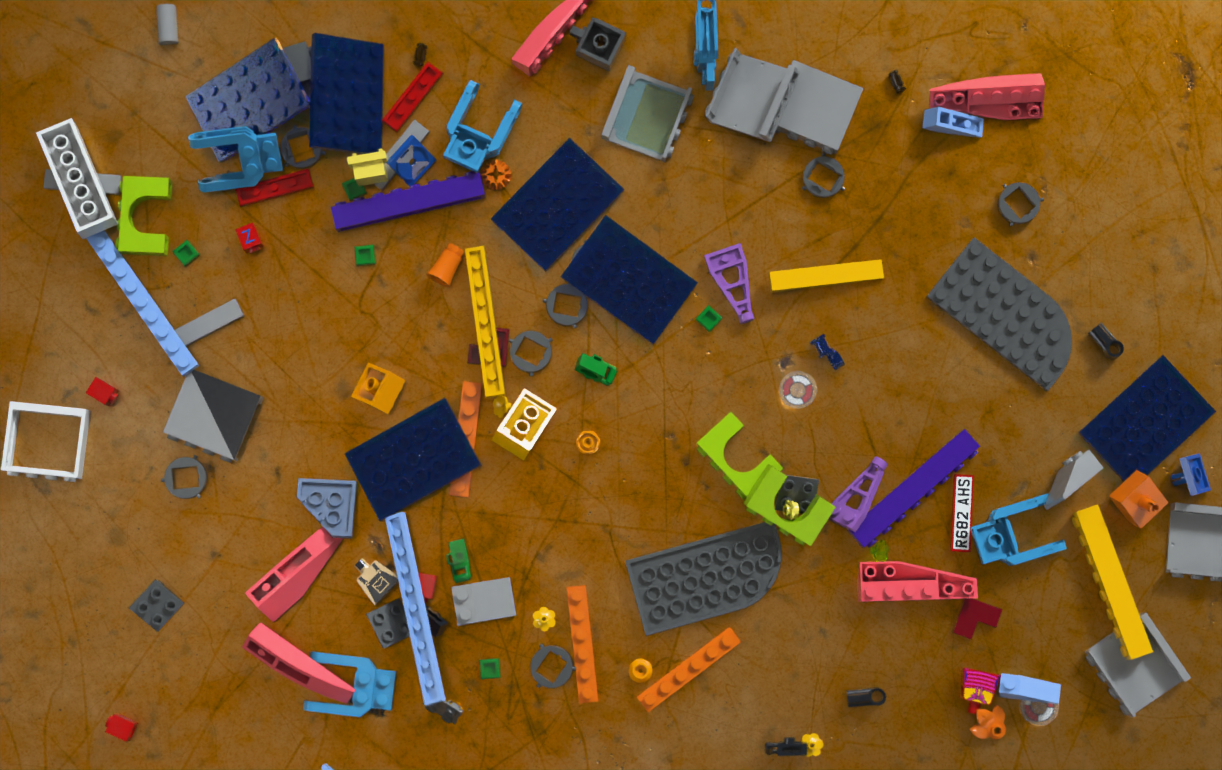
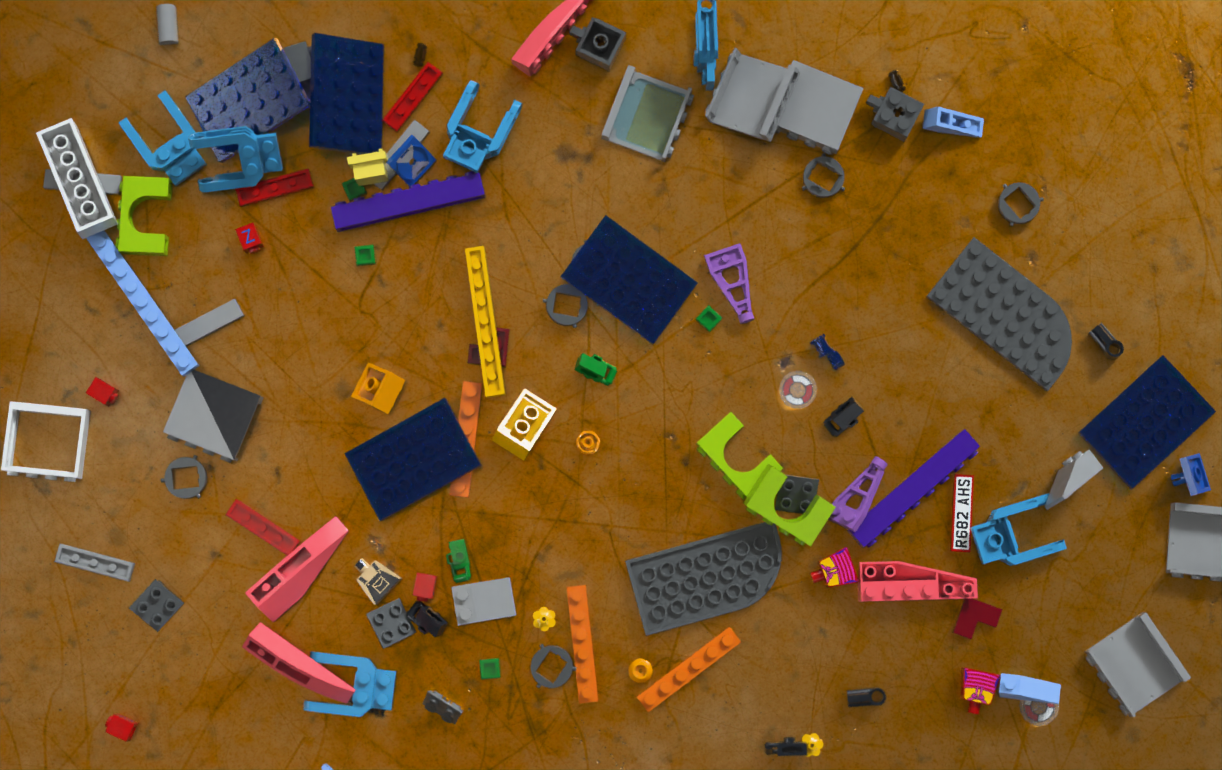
green tile [172,240,200,267] -> none
dark grey piece [281,125,326,169] -> none
sand blue plate [297,478,357,538] -> none
light blue plate [385,512,446,706] -> none
orange plant [426,243,464,287] -> none
orange gear [481,159,511,190] -> none
clear blue plate [491,138,624,272] -> none
yellow plant [493,396,511,418] -> none
dark grey piece [509,331,553,376] -> none
yellow slope [769,259,884,293] -> none
light yellow plate [783,500,799,520] -> none
clear neon green plant [870,540,889,562] -> none
coral wedge [929,74,1045,120] -> none
orange plate [970,705,1006,739] -> none
yellow brick [1072,504,1153,660] -> none
orange brick [1109,470,1168,529] -> none
none -> light grey tile [54,543,135,582]
none -> dark azure plate [118,90,207,186]
none -> red tile [225,499,301,556]
none -> torso [810,547,859,587]
none -> black piece [824,397,864,437]
none -> dark grey hinge [866,87,924,142]

